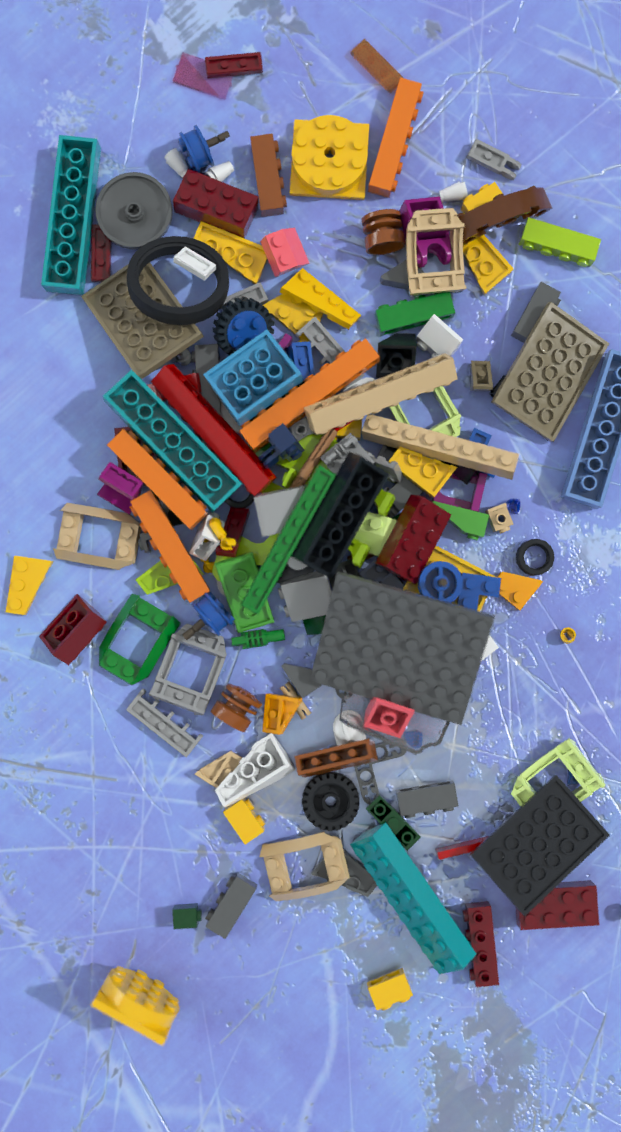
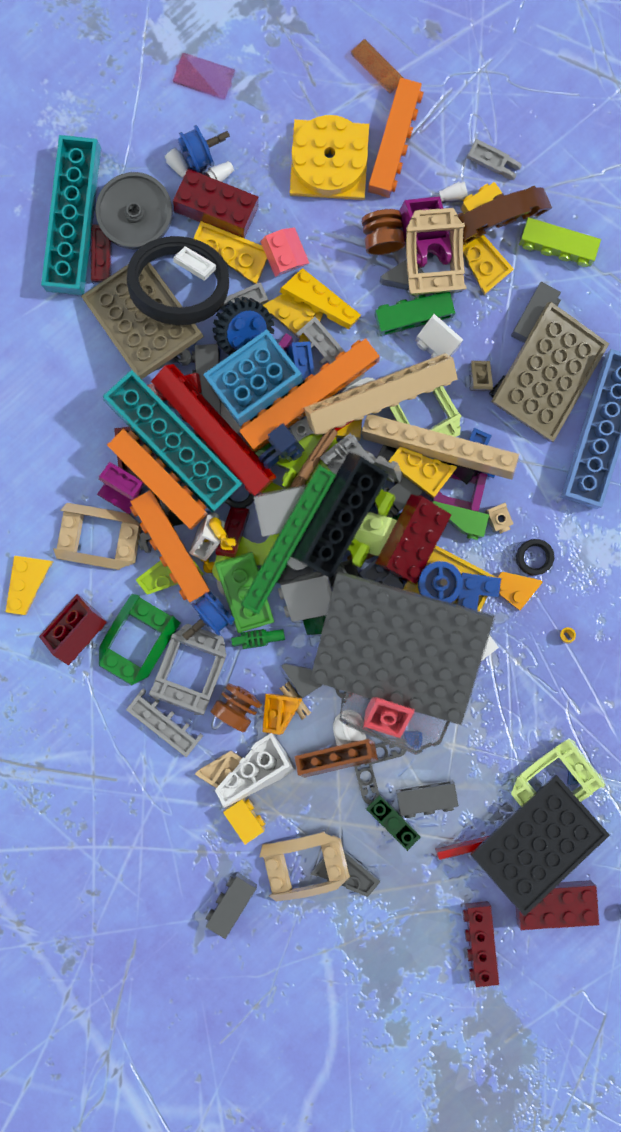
yellow piece [91,966,180,1046] -> none
dark green brick [172,903,202,929] -> none
dark red tile [205,52,263,78] -> none
dark orange brick [250,133,287,217] -> none
black wheel [302,772,359,831] -> none
teal brick [350,823,476,974] -> none
yellow brick [367,968,413,1010] -> none
black slope [376,333,417,378] -> none
clear blue hinge [506,499,521,514] -> none

